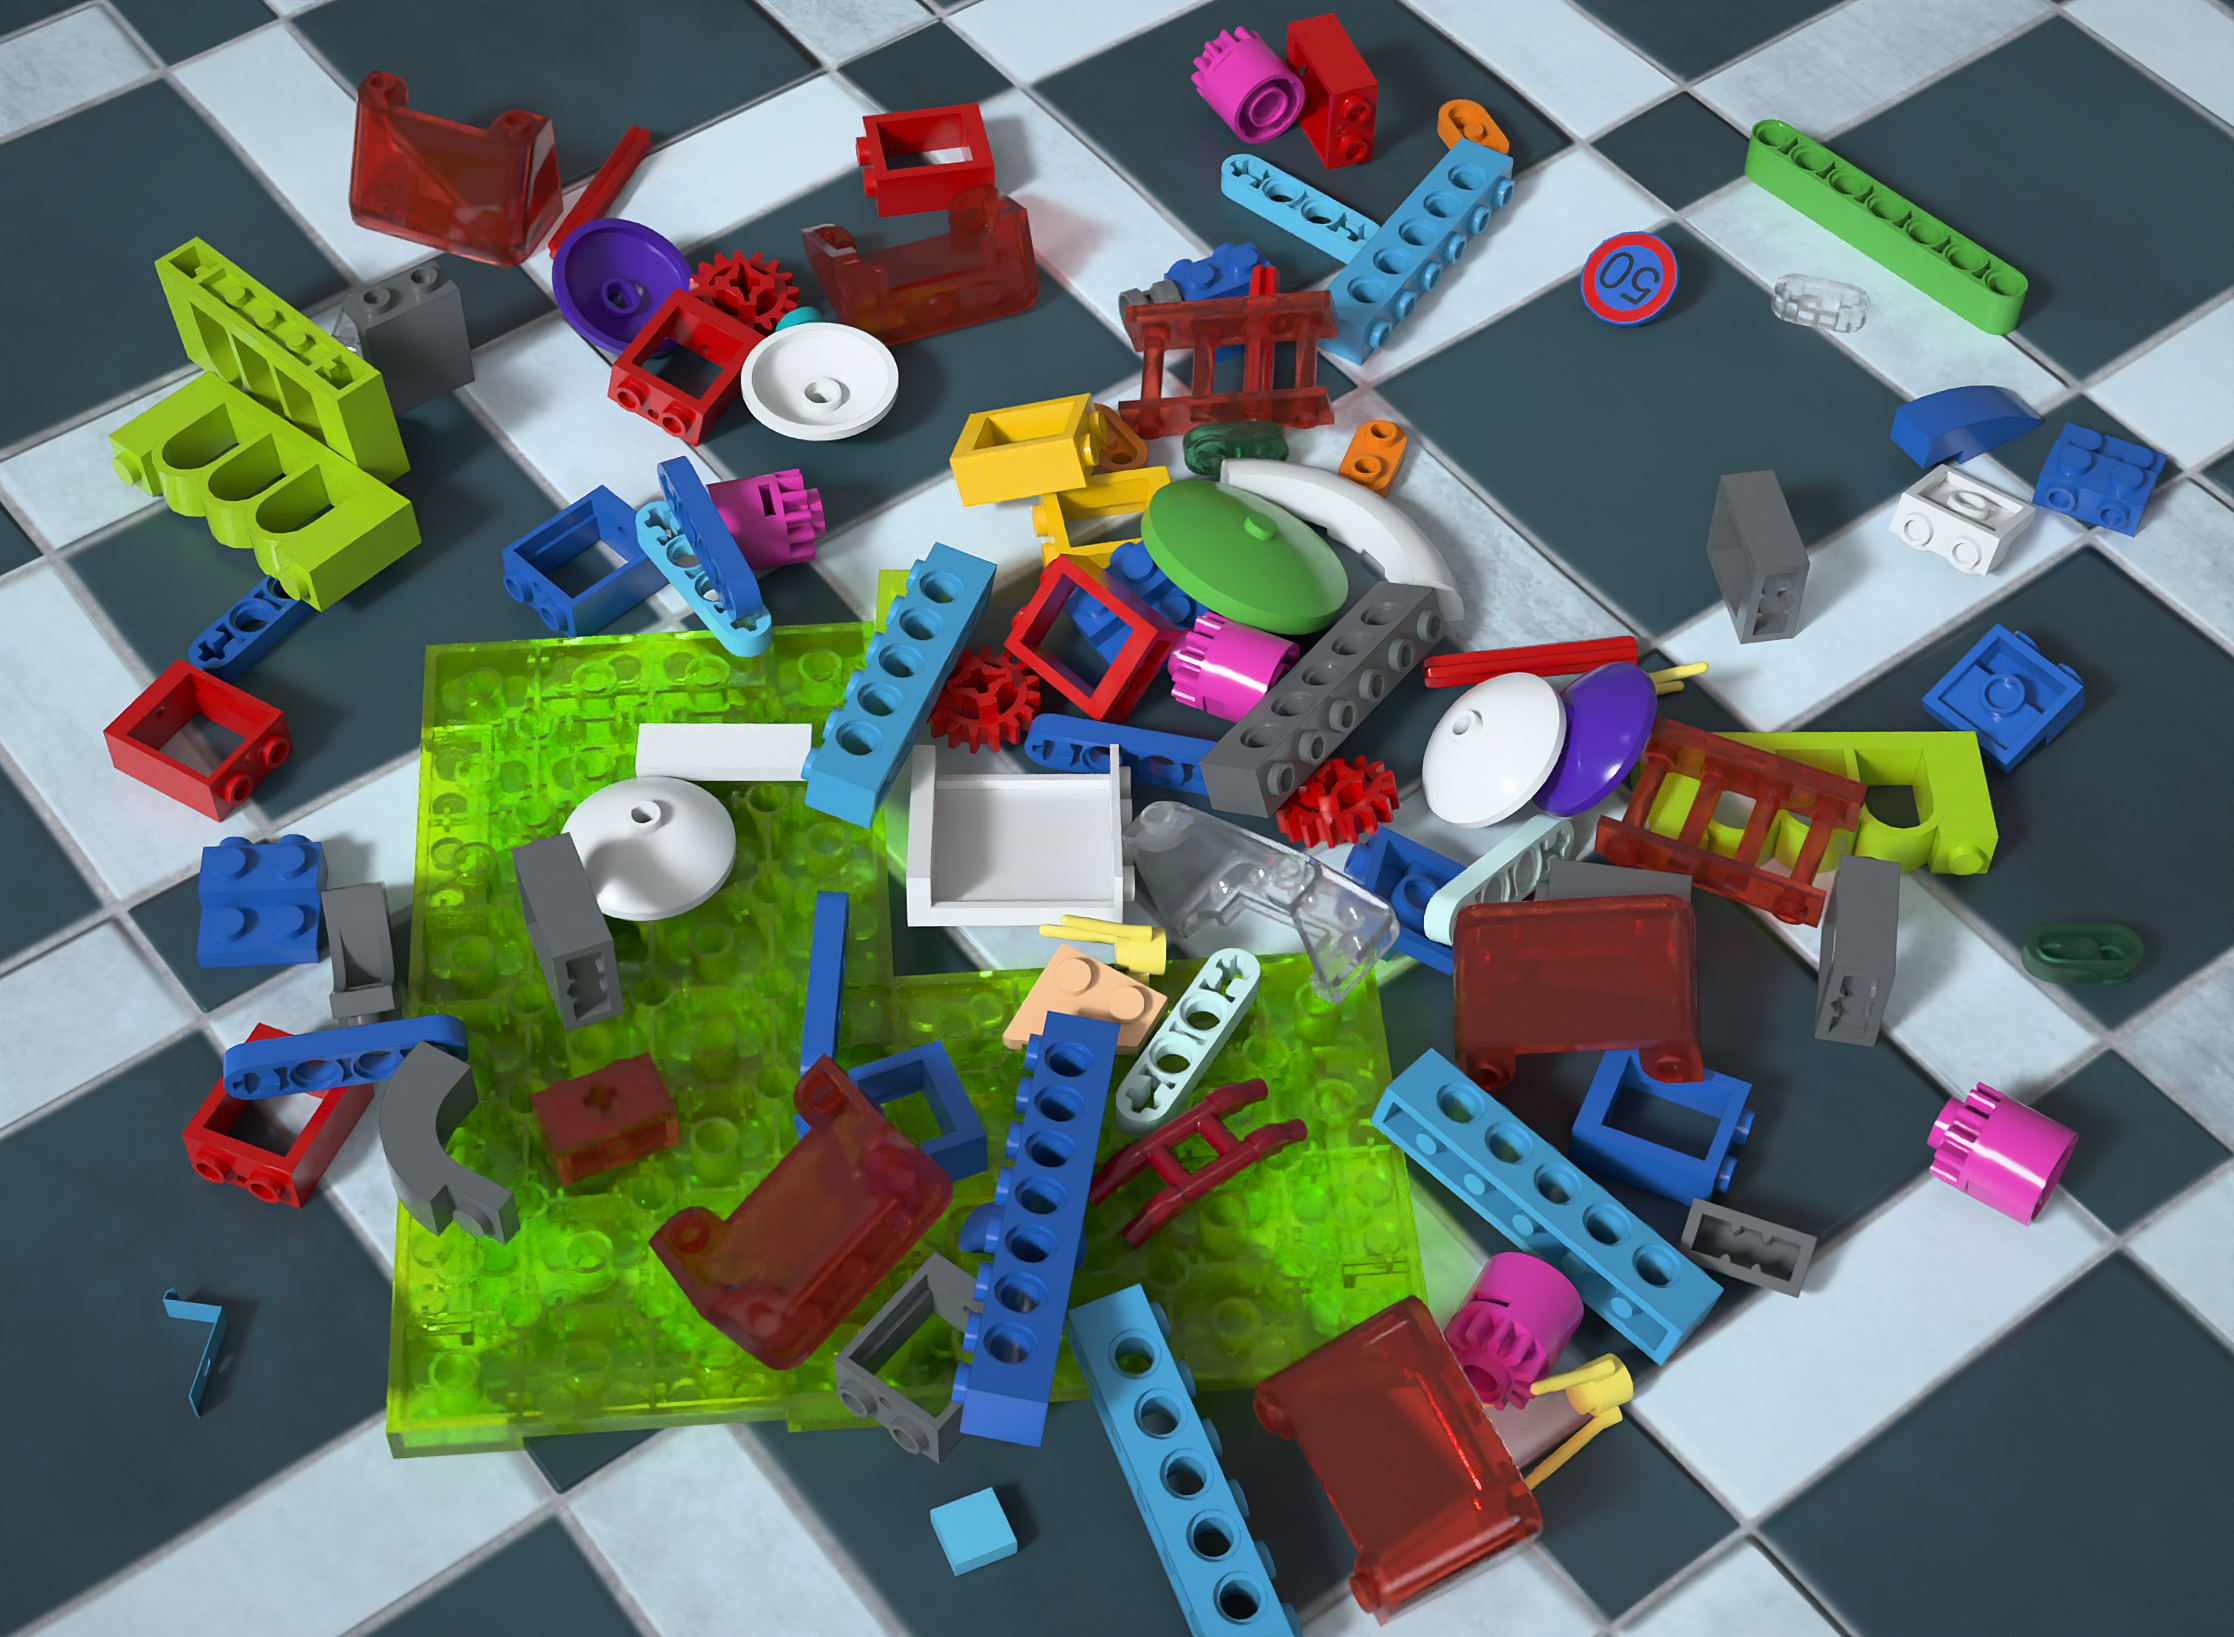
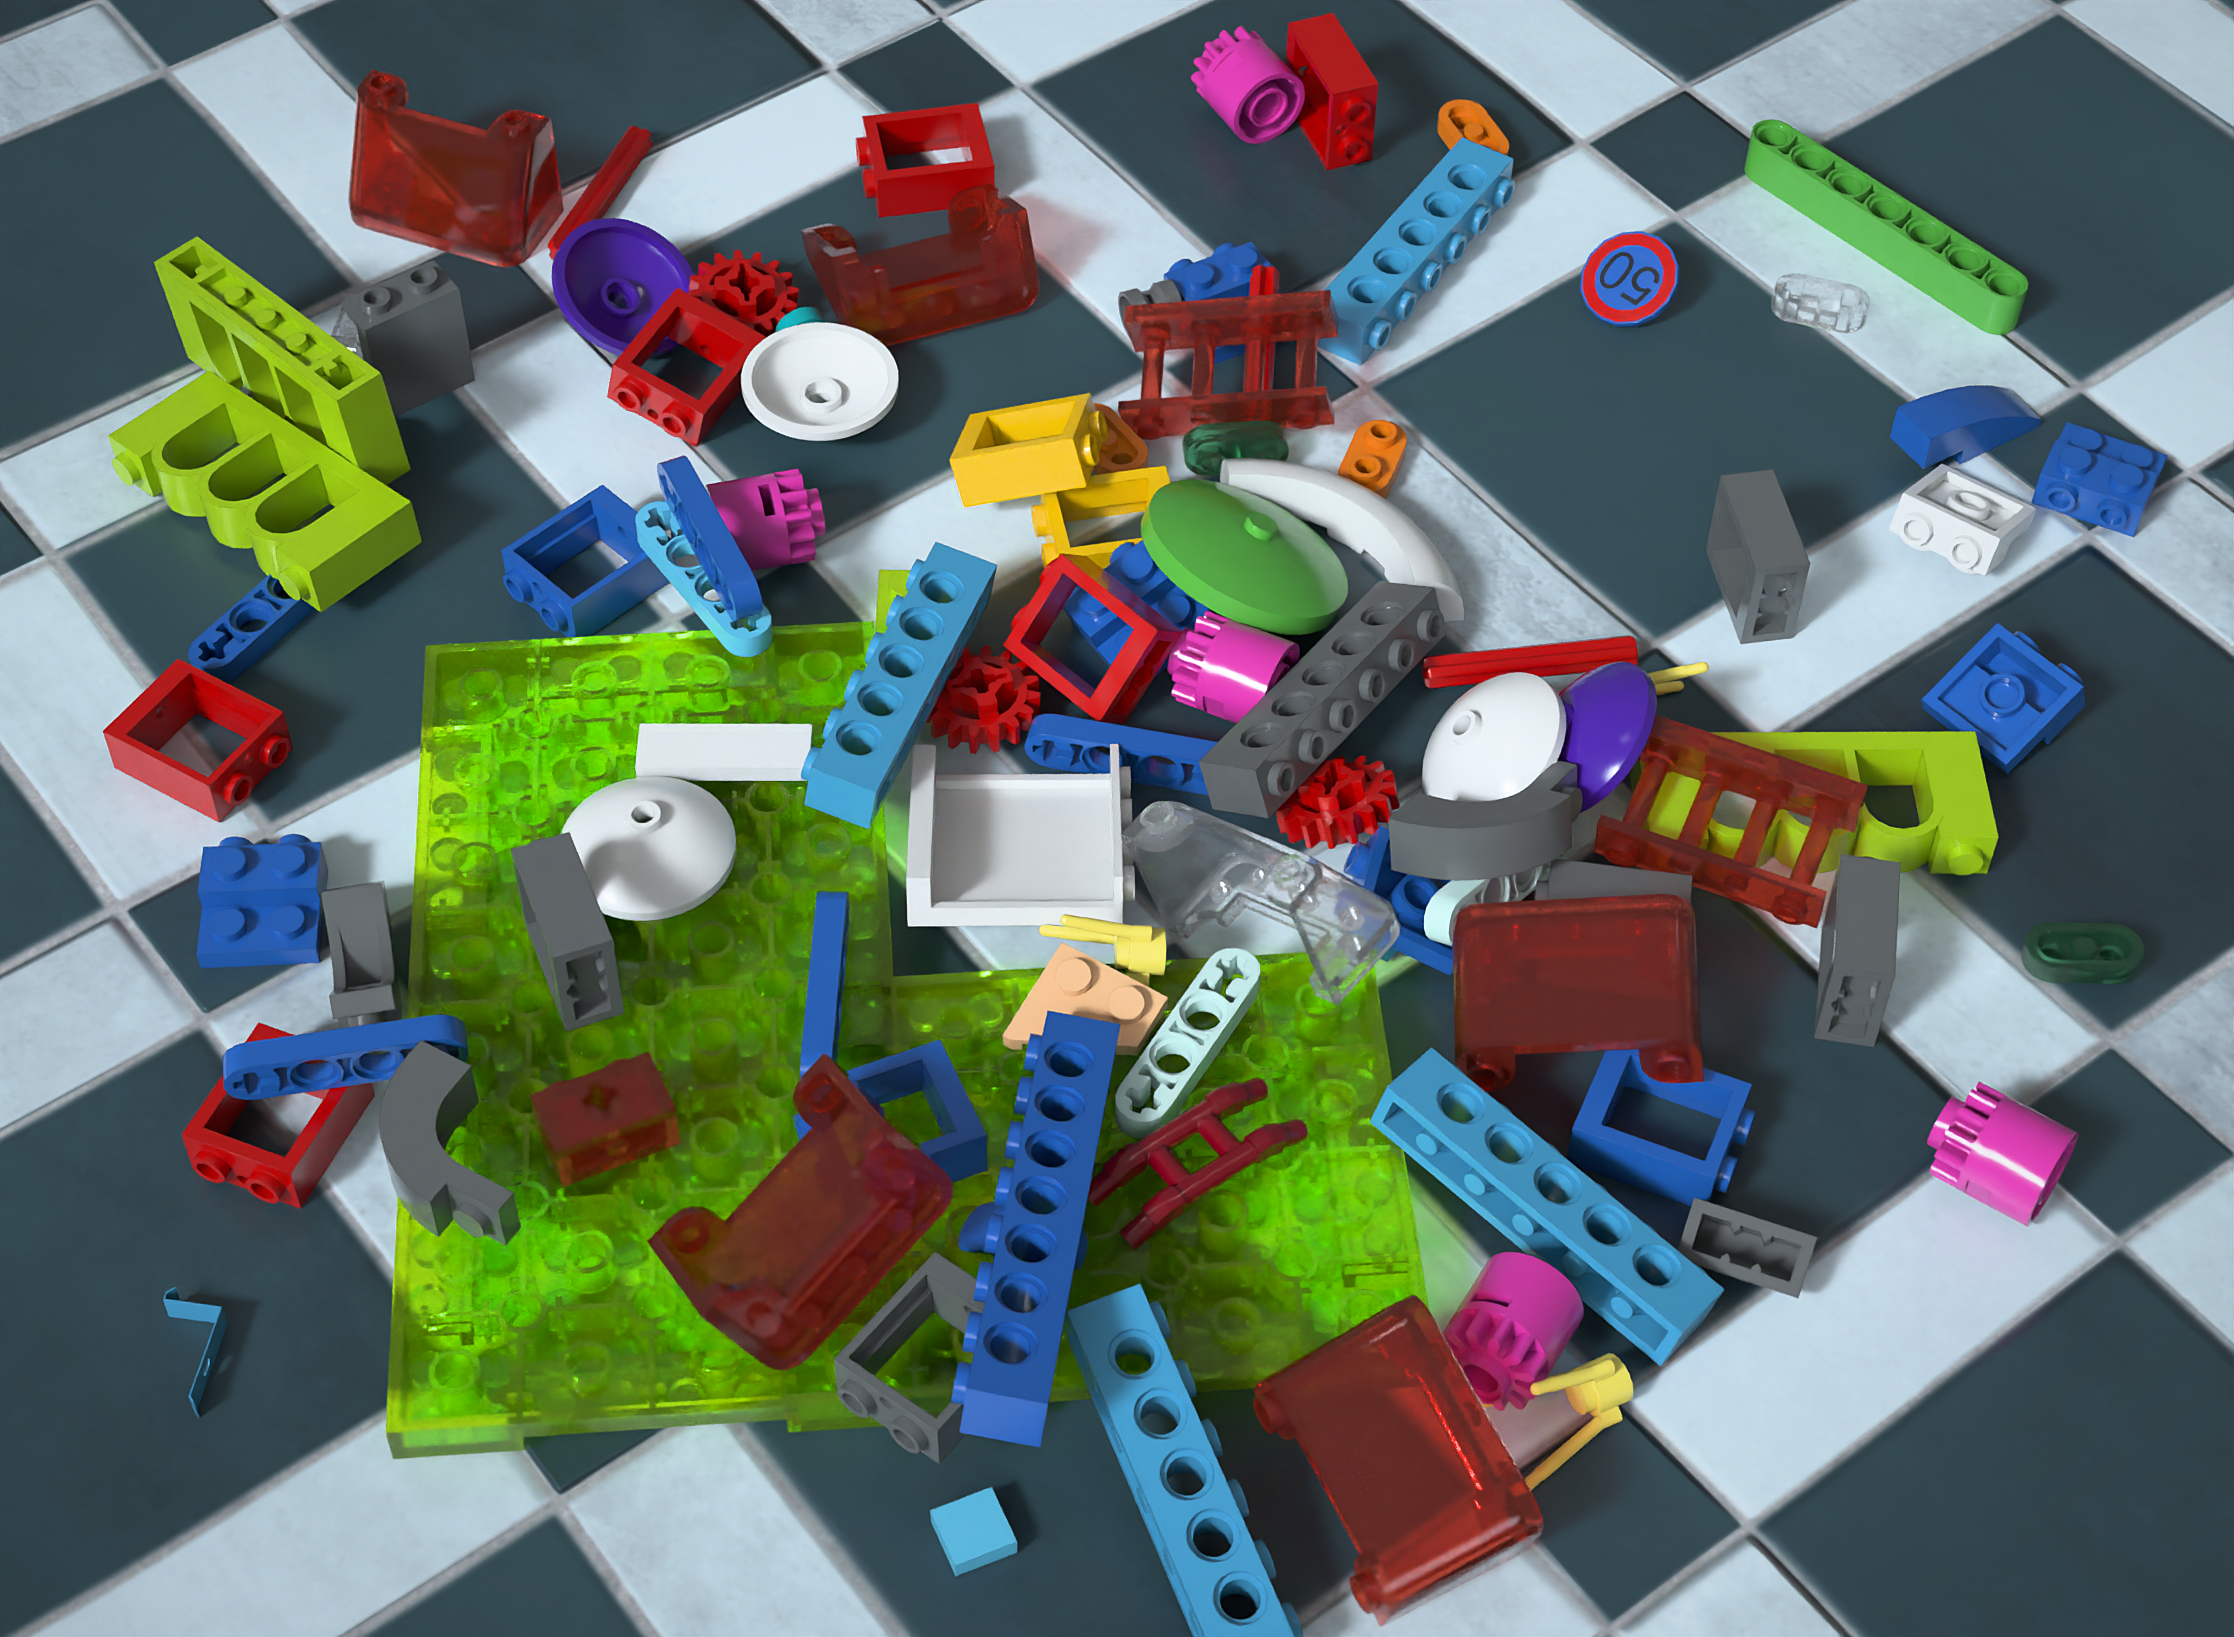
medium azure beam [1221,154,1380,264] -> none
none -> dark grey arch [1389,760,1583,880]

